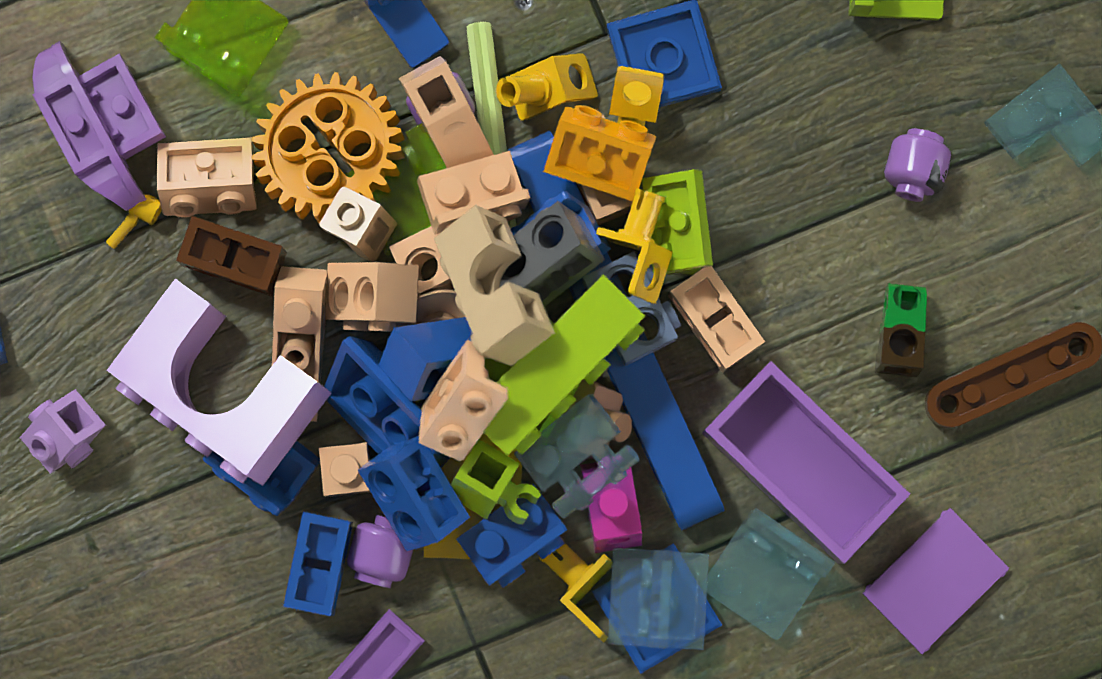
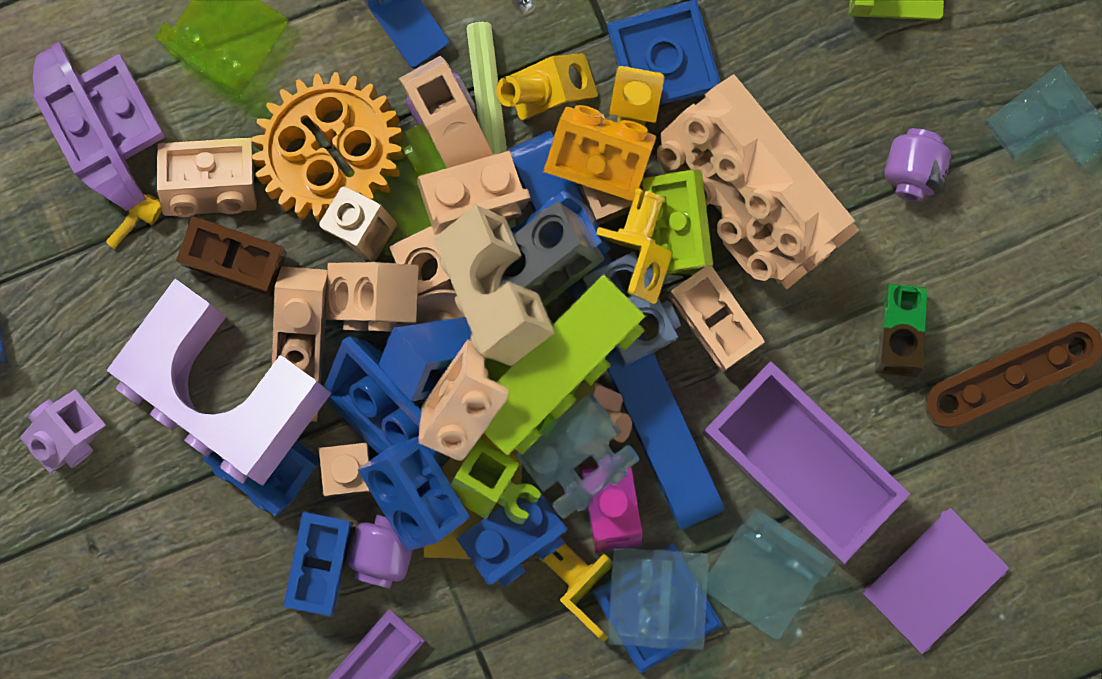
none -> light nougat brick [657,74,859,290]

